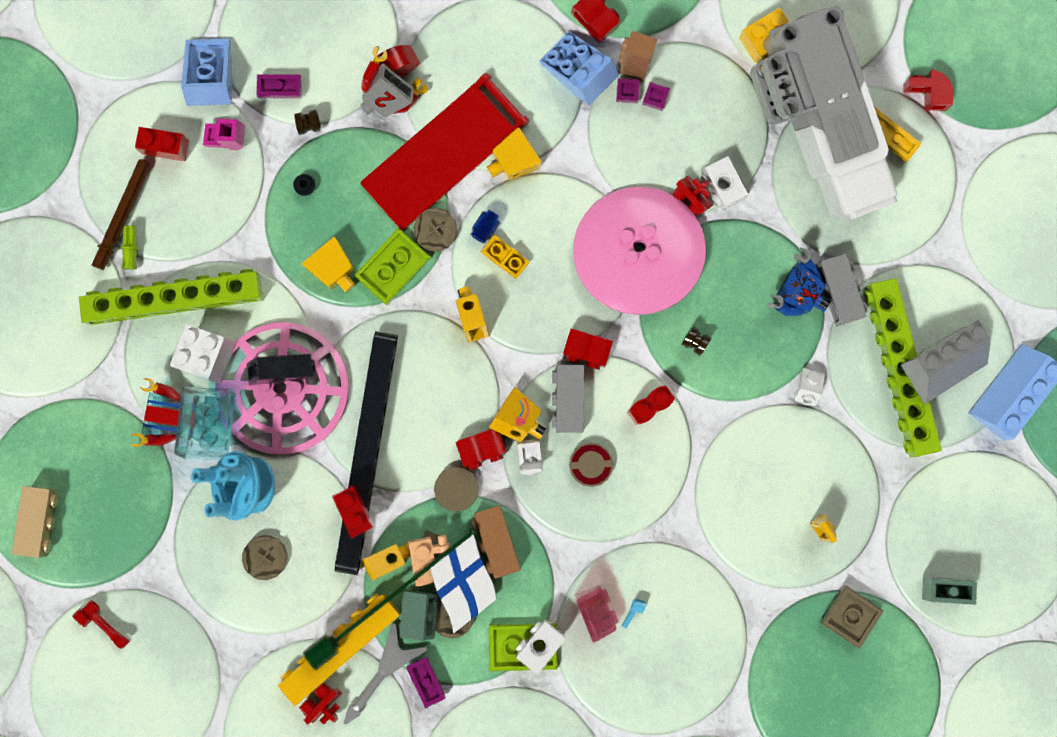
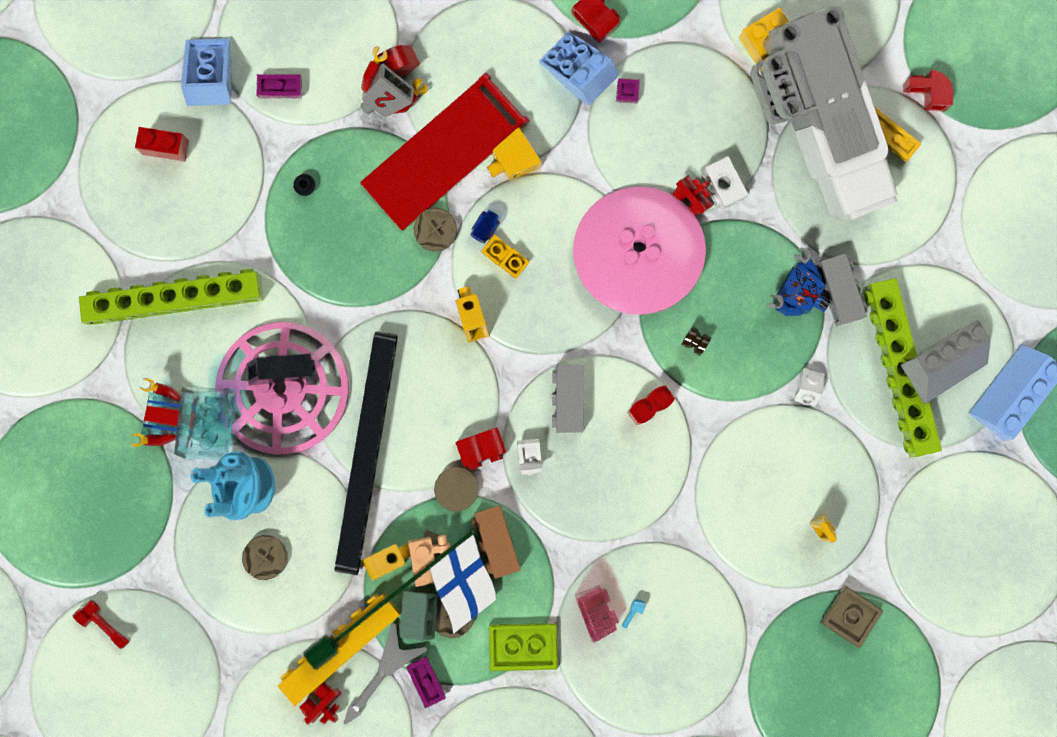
tan brick [12,486,59,558] -> none
reddish brown axle [91,159,151,271] -> none
lime axle [120,225,139,270] -> none
white brick [170,324,236,384] -> none
dark pink brick [203,119,246,150] -> none
dark brown wheel [294,109,321,135] -> none
yellow torso [301,237,356,293] -> none
red brick [332,486,375,538] -> none
lime tile [354,228,431,306] -> none
yellow torso [489,387,546,442] -> none
white brick [516,619,566,675] -> none
red brick [563,328,613,370] -> none
dark tan tile [569,442,614,487] -> none
medium nougat brick [617,31,658,82] -> none
magenta plate [642,82,670,111] -> none
sand green brick [922,577,977,605] -> none

